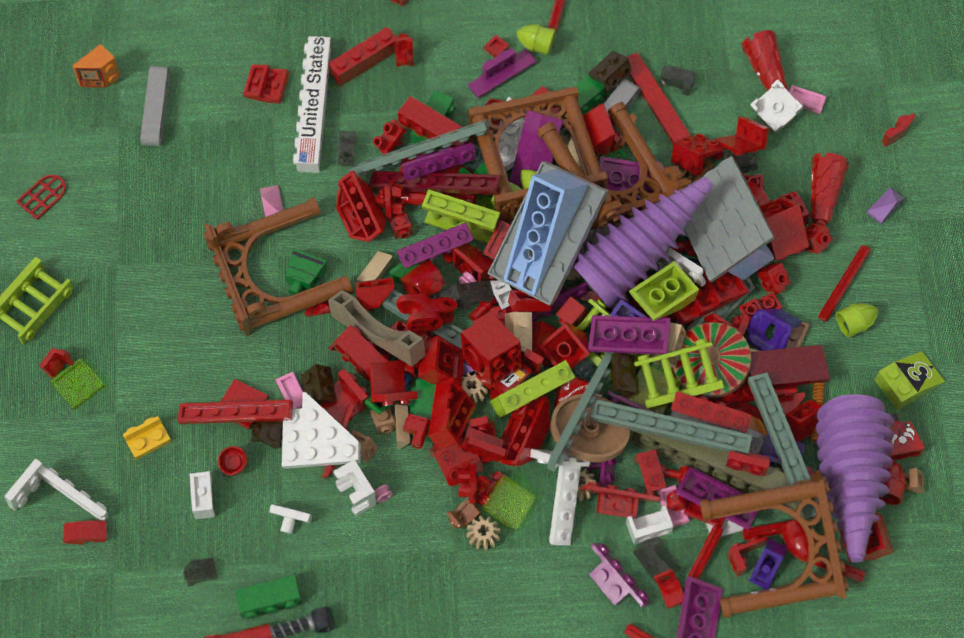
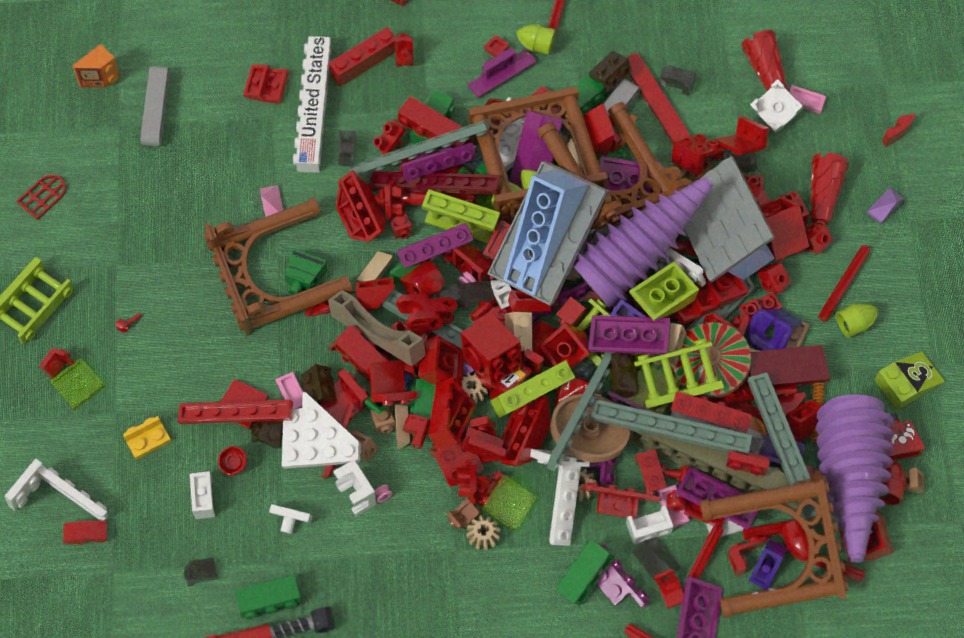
none -> red hand [115,313,142,333]
none -> green brick [555,540,616,606]

